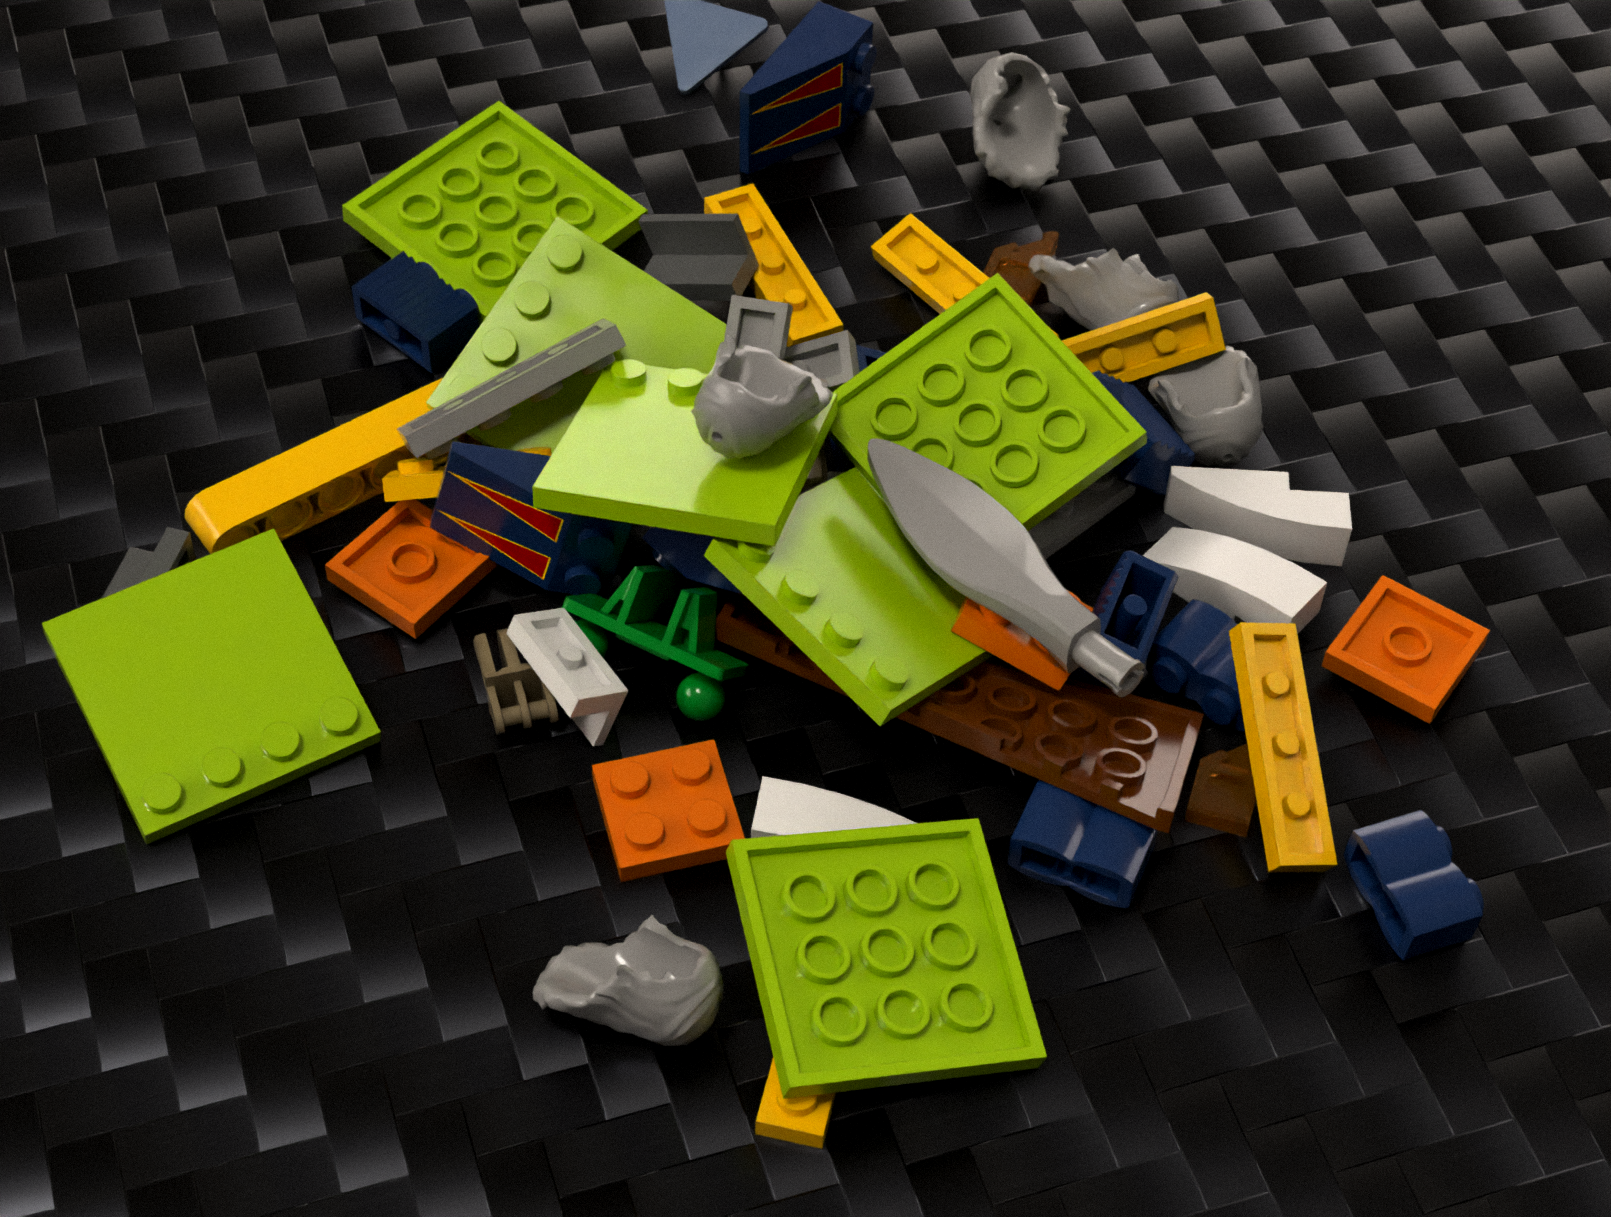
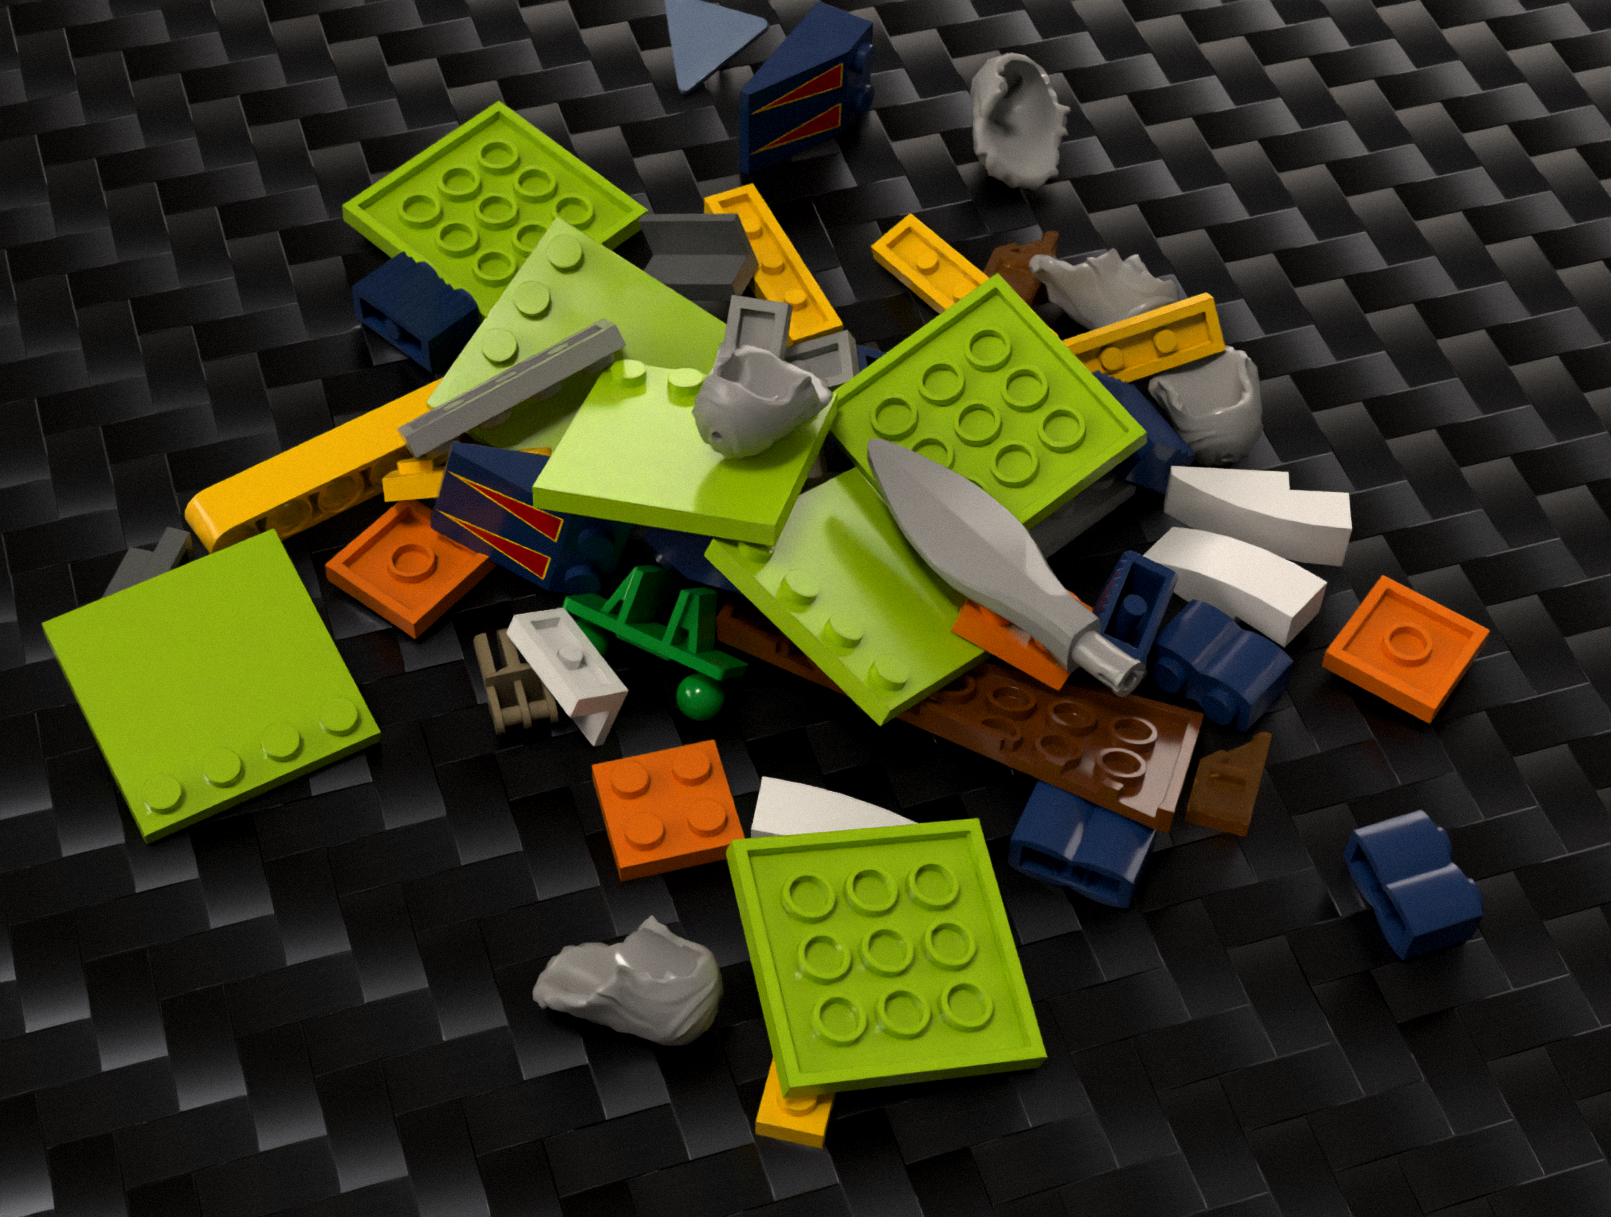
yellow plate [1229,622,1337,872] -> none

